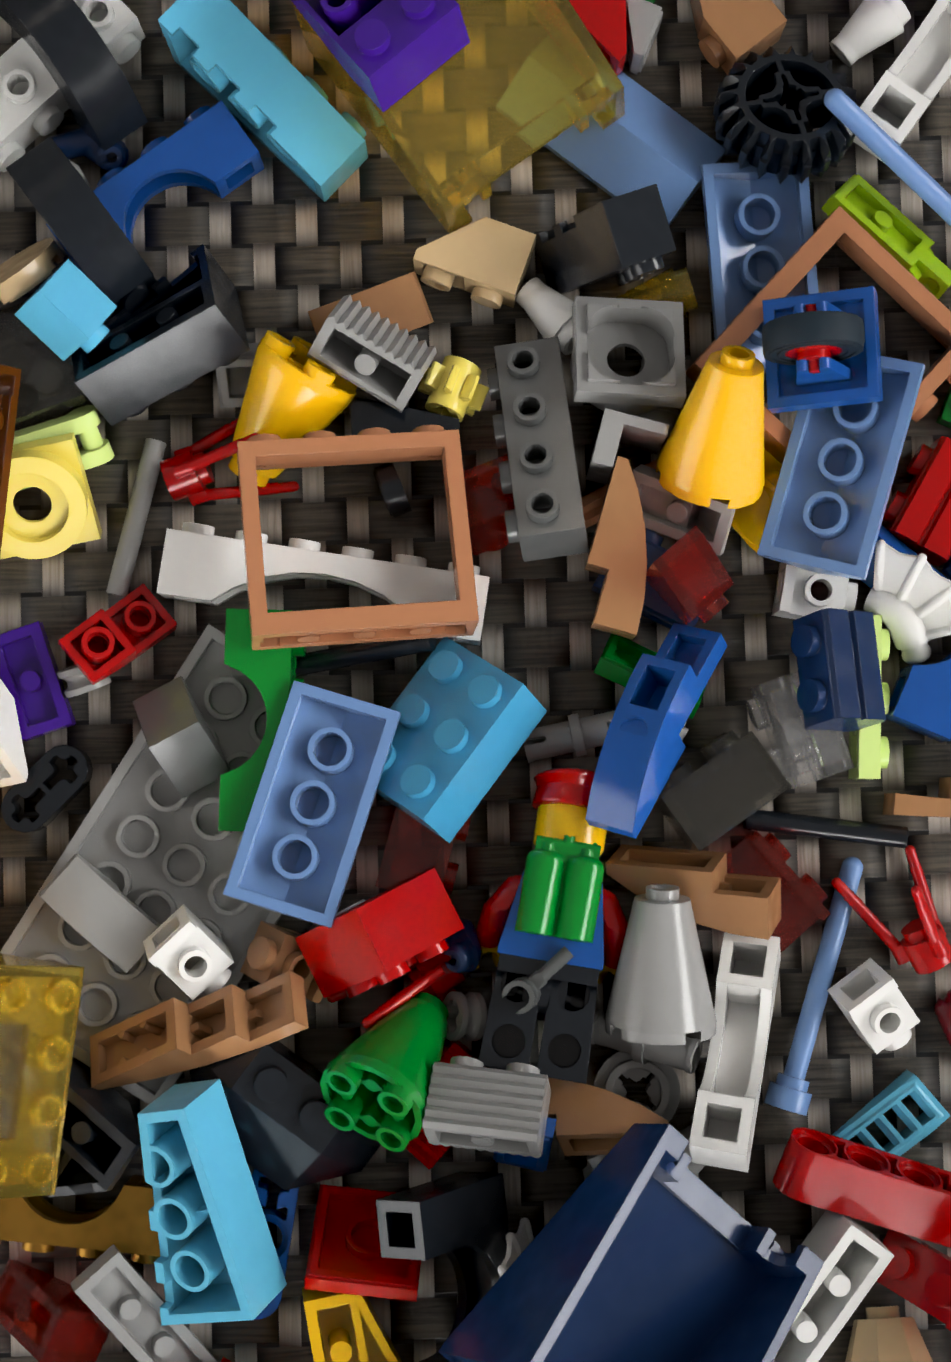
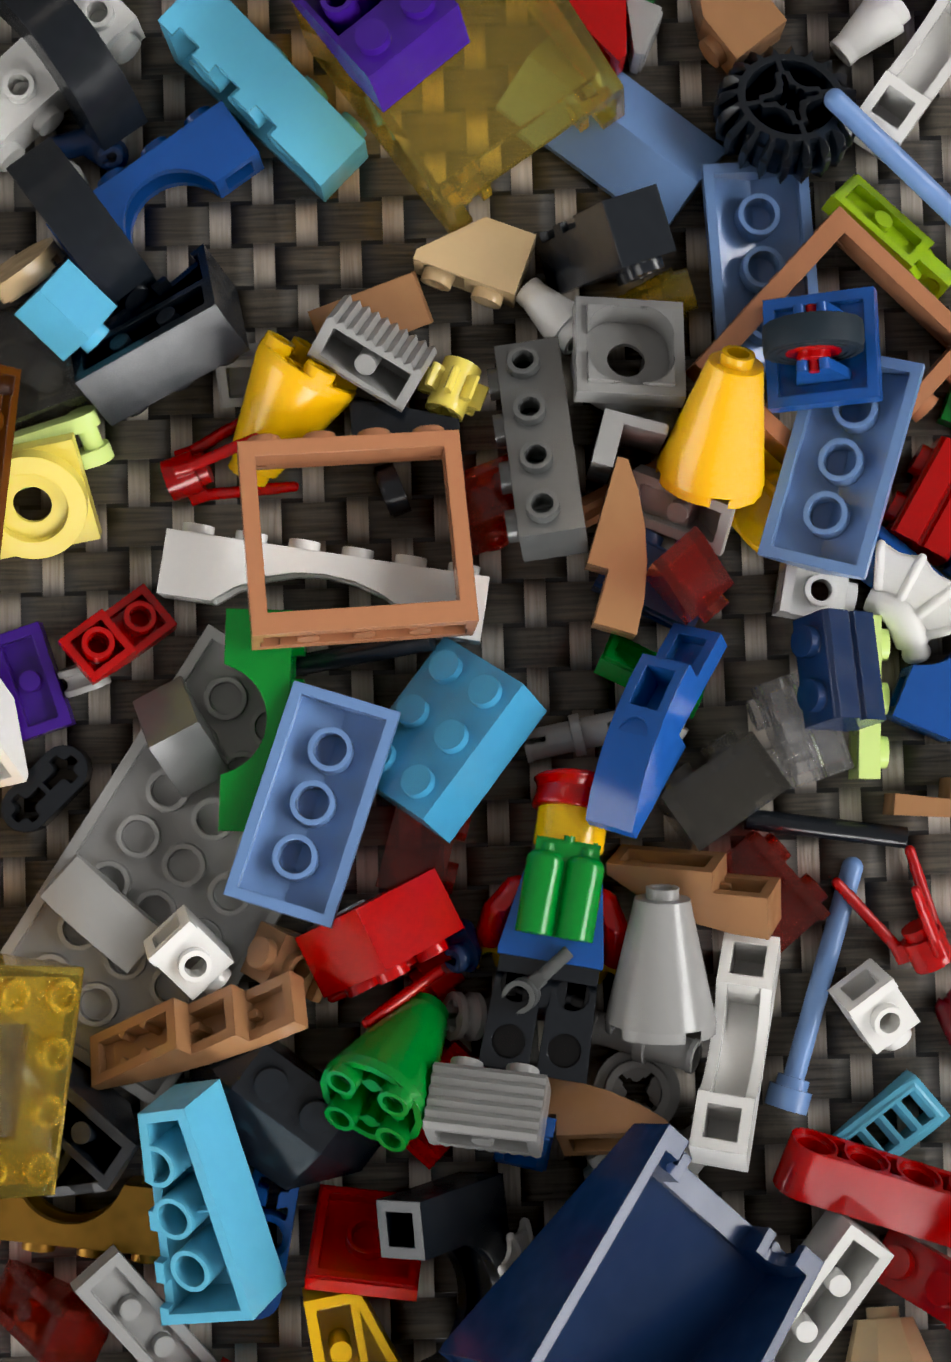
light grey bar [106,438,166,597] -> none

